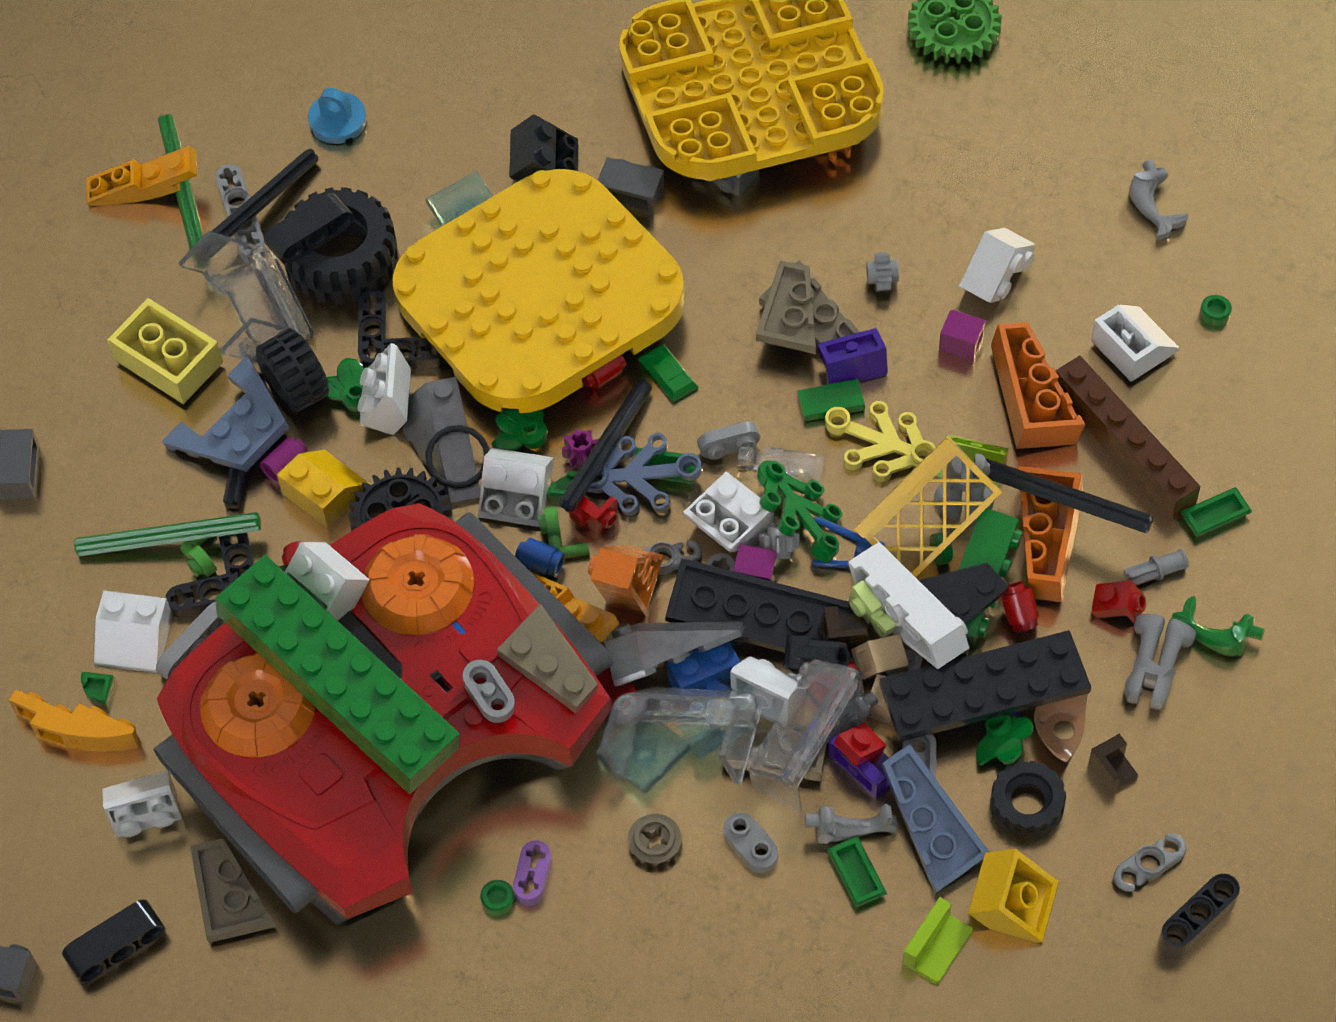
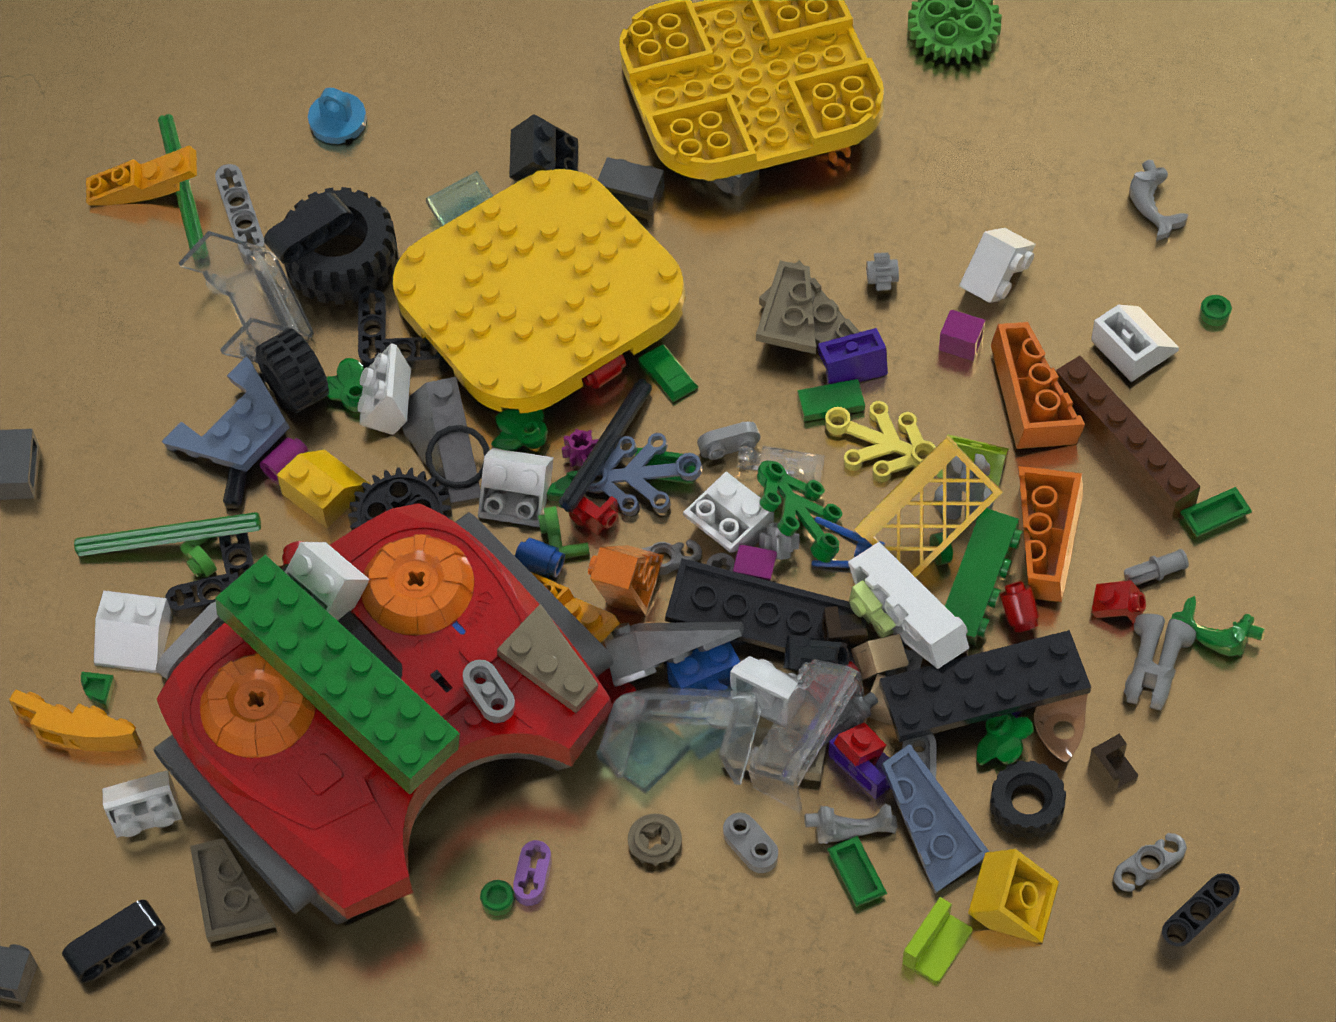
light yellow brick [107,298,223,404] -> none
black axle [193,149,319,260] -> none
black wing [919,563,1009,626] -> none
black axle [973,458,1153,533] -> none

